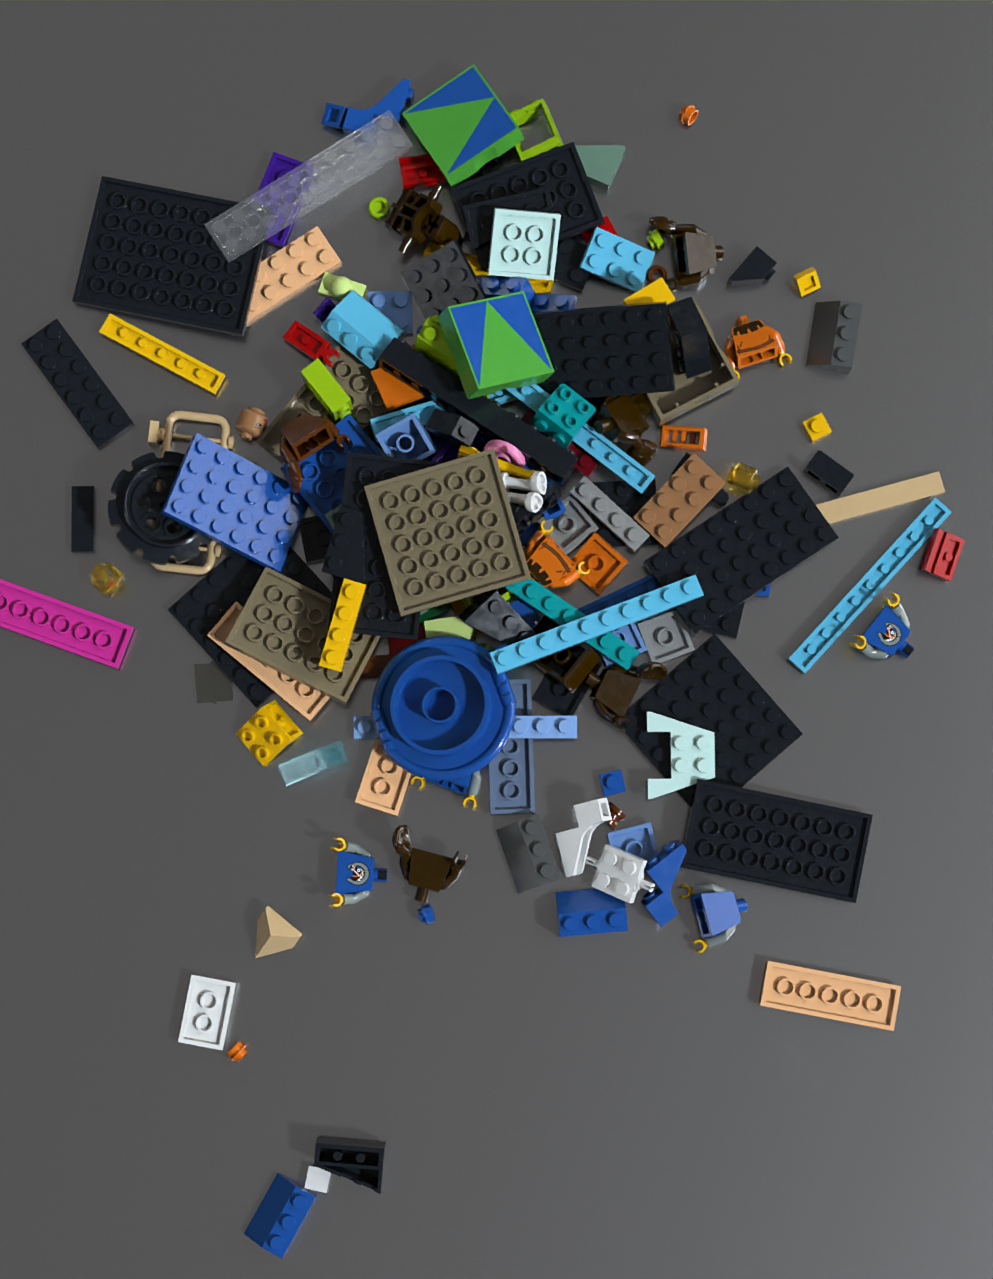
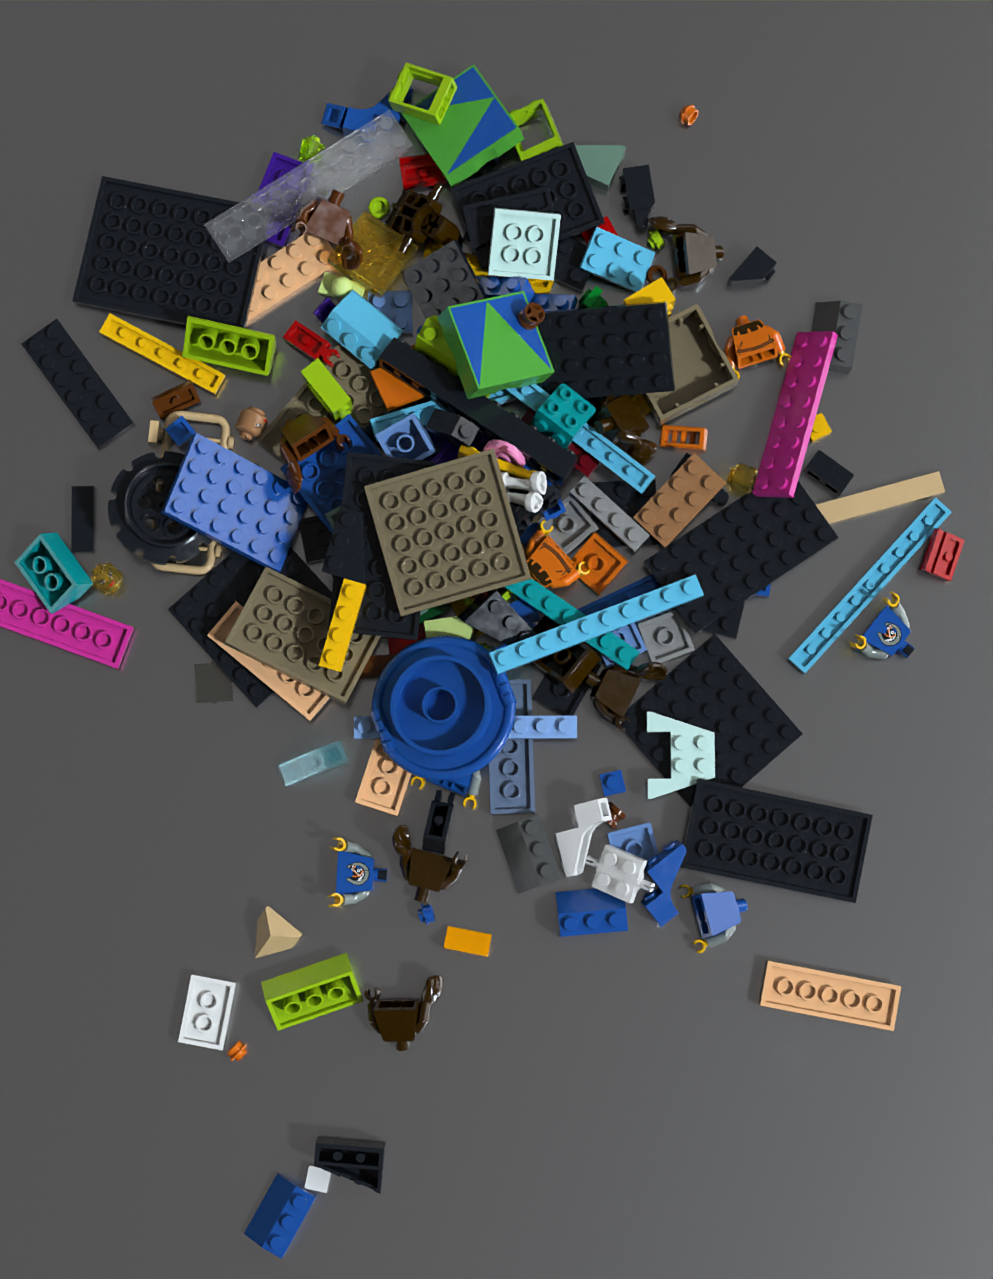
yellow bracket [236,700,303,766] -> none
black wedge [667,297,712,379] -> none
yellow plate [793,267,821,297] -> none
none -> teal slope [14,532,93,613]
none -> reddish brown plate [151,380,200,419]
none -> blue plate [165,416,196,447]
none -> lime slope [182,316,276,376]
none -> lime slope [261,953,363,1031]
none -> reddish brown torso [290,189,363,271]
none -> clear neon green tile [298,135,326,162]
none -> clear yellow plate [327,211,419,298]
none -> dark brown torso [364,975,444,1051]
none -> lime window [388,63,457,125]
none -> black hinge [422,790,455,854]
none -> light orange slope [443,926,492,957]
none -> reddish brown wheel [518,302,545,330]
none -> green plate [578,285,608,309]
none -> black hinge [619,164,655,231]
none -> dark pink plate [753,331,838,498]

